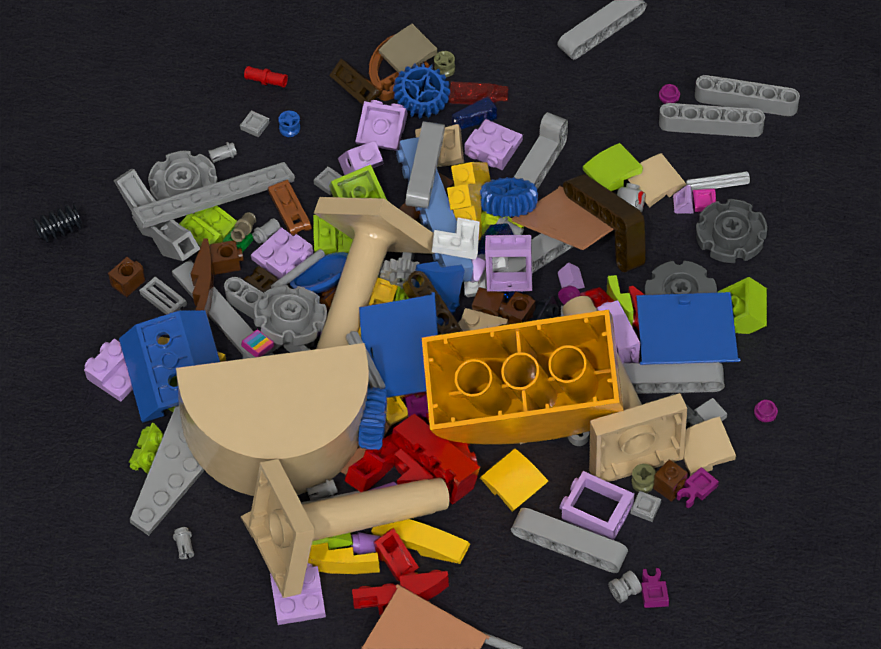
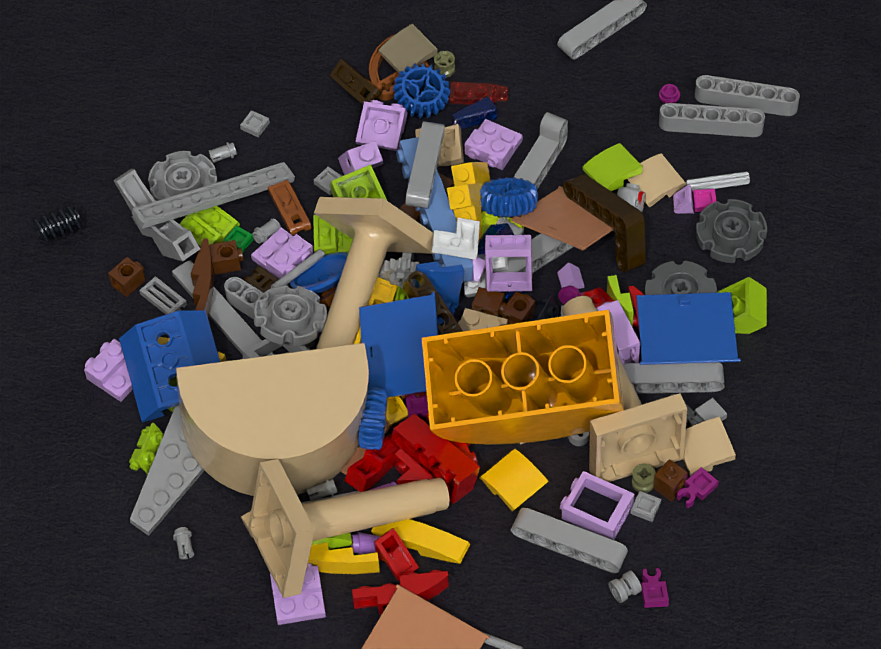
dark tan pin [231,212,256,242] -> none
tile [241,329,274,357] -> none
red pin [244,66,288,88] -> none
blue wheel [279,111,300,137] -> none
light grey axle [346,331,385,389] -> none
magenta plate [754,400,778,422] -> none

